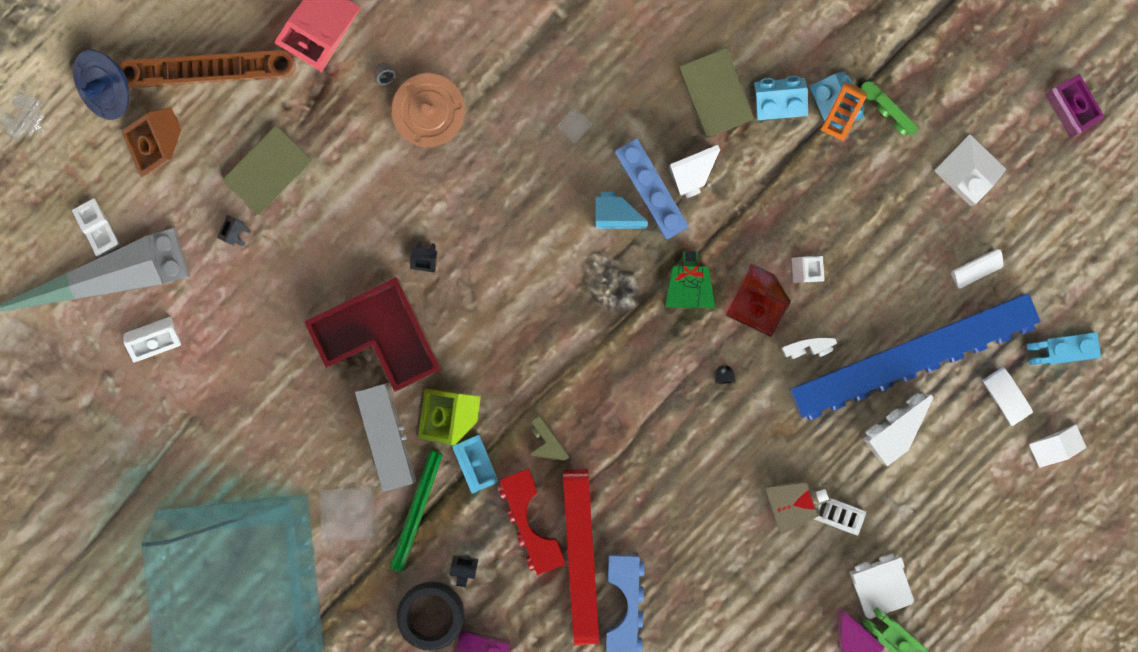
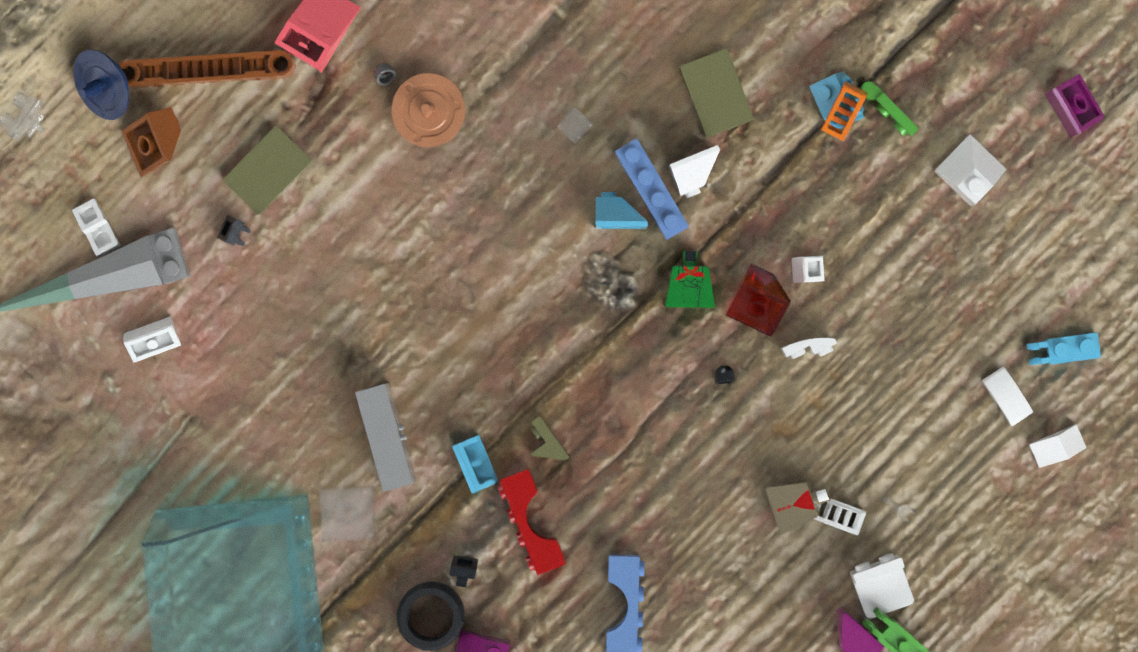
dark red piece [304,277,443,392] -> none
green axle [390,450,443,572] -> none
black tile [410,241,437,273] -> none
lime slope [418,388,481,445] -> none
red beam [563,468,599,646] -> none
medium azure bracket [754,76,808,120] -> none
blue brick [789,294,1041,421] -> none
white slope [863,393,933,466] -> none
white slope [950,249,1004,289] -> none

